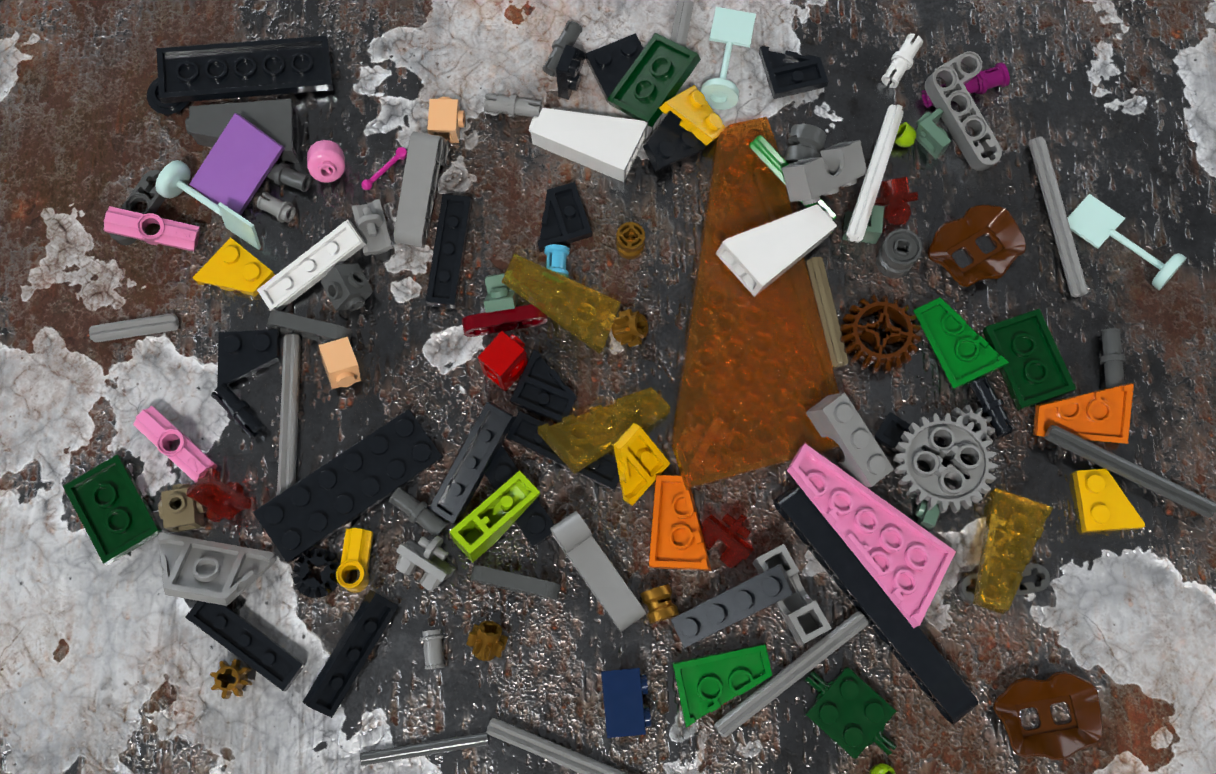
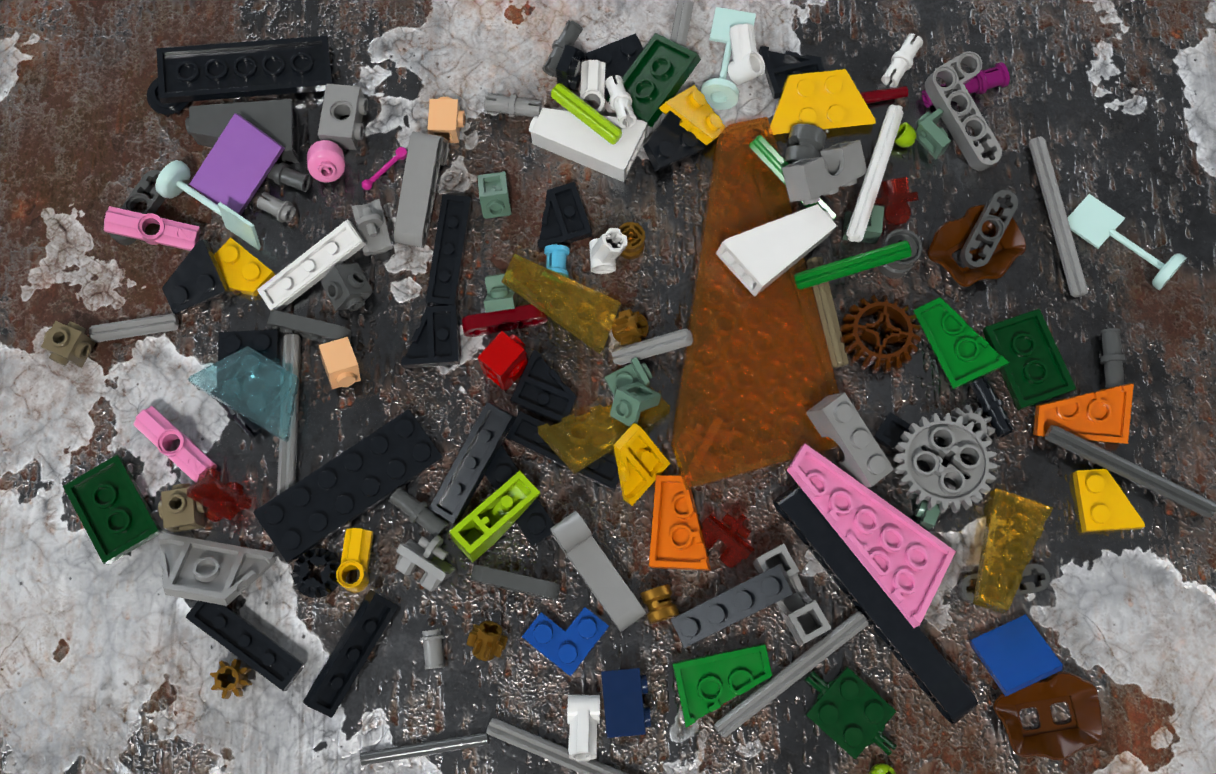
none -> dark tan brick [41,321,96,368]
none -> black wing [162,239,230,315]
none -> clear light blue wing [188,346,299,443]
none -> light grey brick [317,83,368,150]
none -> black wing [401,305,460,369]
none -> sand green bracket [477,171,511,219]
none -> blue plate [522,607,609,677]
none -> lime axle [551,83,622,145]
none -> white piece [567,695,600,762]
none -> white piece [580,60,606,115]
none -> white piece [589,228,627,274]
none -> sand green bracket [604,357,652,397]
none -> white pin [605,75,637,128]
none -> sand green bracket [610,382,661,427]
none -> light grey axle [612,328,693,365]
none -> white piece [728,23,765,85]
none -> yellow wing [766,69,876,136]
none -> green axle [794,240,912,290]
none -> dark red piece [860,86,908,104]
none -> dark grey beam [960,190,1018,269]
none -> blue tile [970,614,1063,697]

